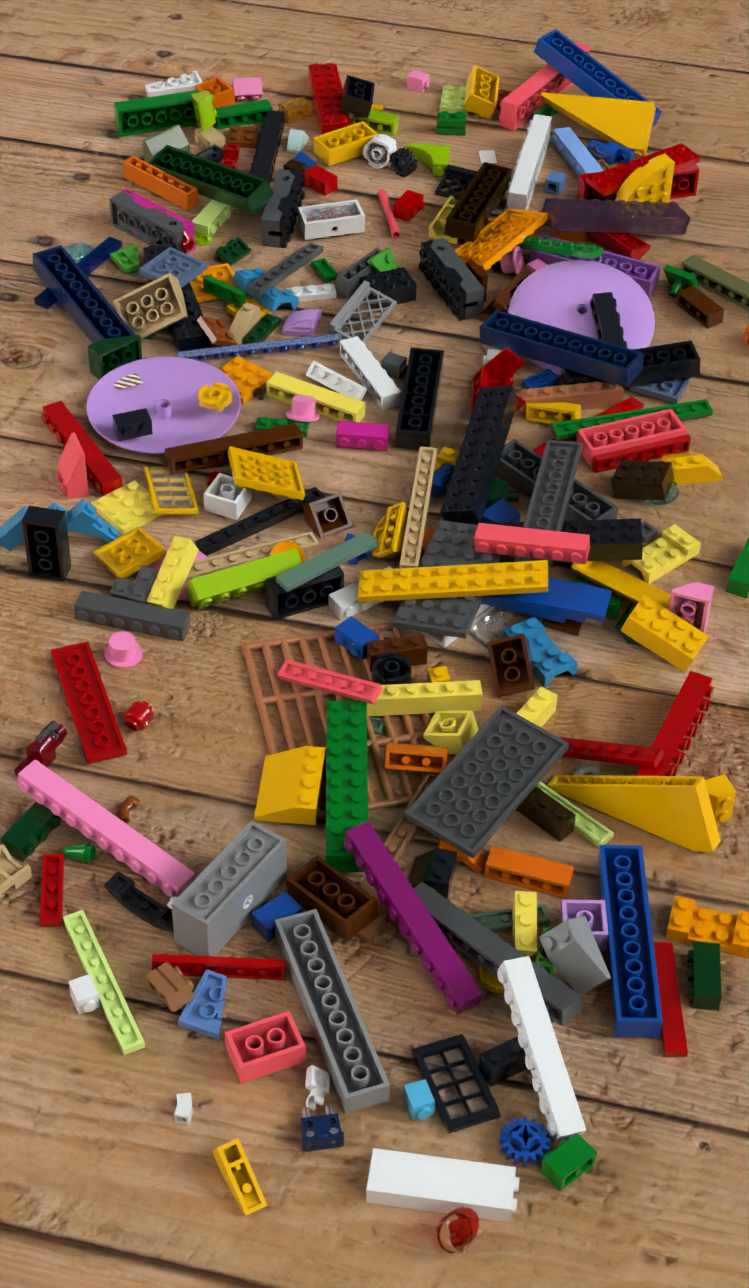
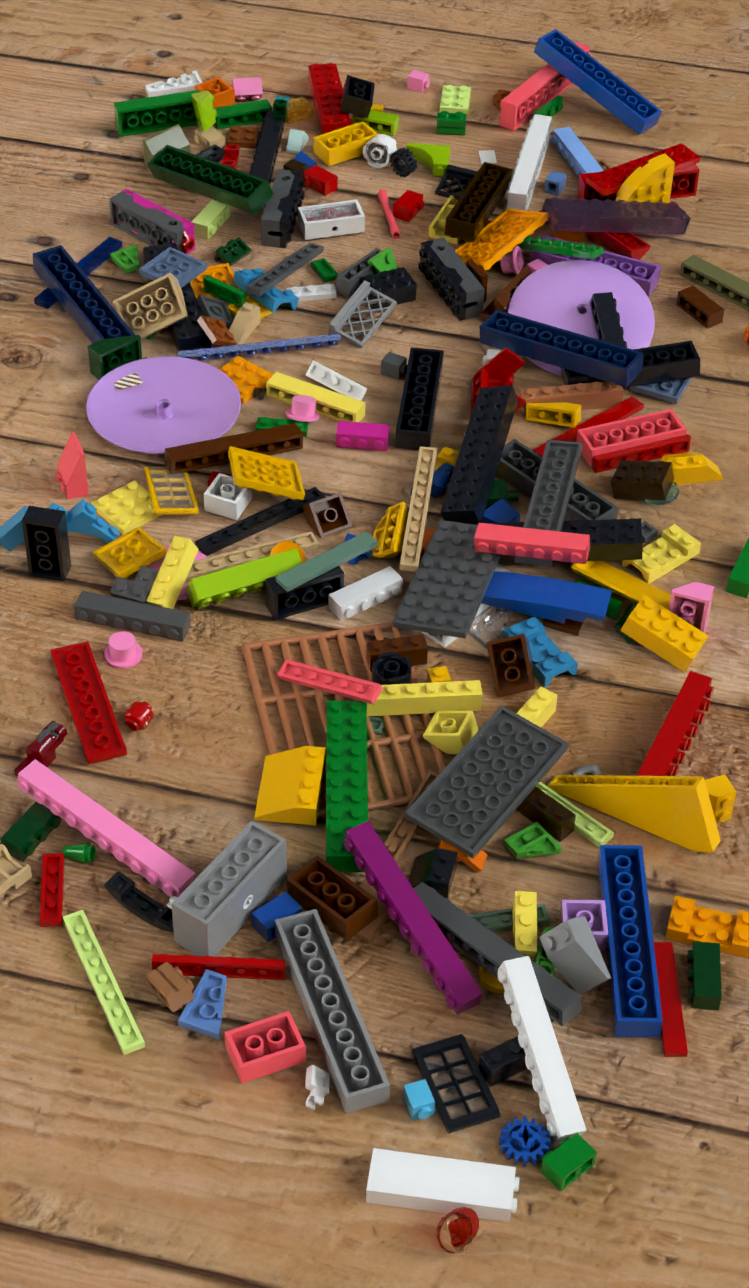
red brick [41,401,123,496] -> none
clear light blue dish [64,242,94,263] -> none
white brick [68,974,100,1015] -> none
black brick [112,408,153,441] -> none
dark orange arm [119,796,140,823] -> none
orange brick [123,156,199,211] -> none
white piece [174,1093,193,1125] -> none
lime tile [194,231,213,246] -> none
yellow plate [198,383,232,412] -> none
yellow slope [212,1138,268,1216] -> none
dark green plate [242,313,281,349] -> none
lavender slope [282,309,322,338] -> none
dark blue piece [301,1105,344,1152] -> none
blue brick [335,616,379,660] -> none
white brick [340,336,402,410] -> none
yellow plate [358,560,548,602] -> none
orange brick [385,743,448,773] -> none
yellow brick [464,65,500,119] -> none
orange brick [484,846,574,899] -> none
blue plate [522,369,559,389] -> none
yellow slope [541,92,656,157] -> none
green plate [550,399,713,440] -> none
red plate [559,737,664,768] -> none
blue plate [587,140,634,165] -> none
green tile [663,264,699,298] -> none
none -> dark grey plate [197,294,233,328]
none -> dark green leg [273,96,289,119]
none -> bright green wing [504,822,562,858]

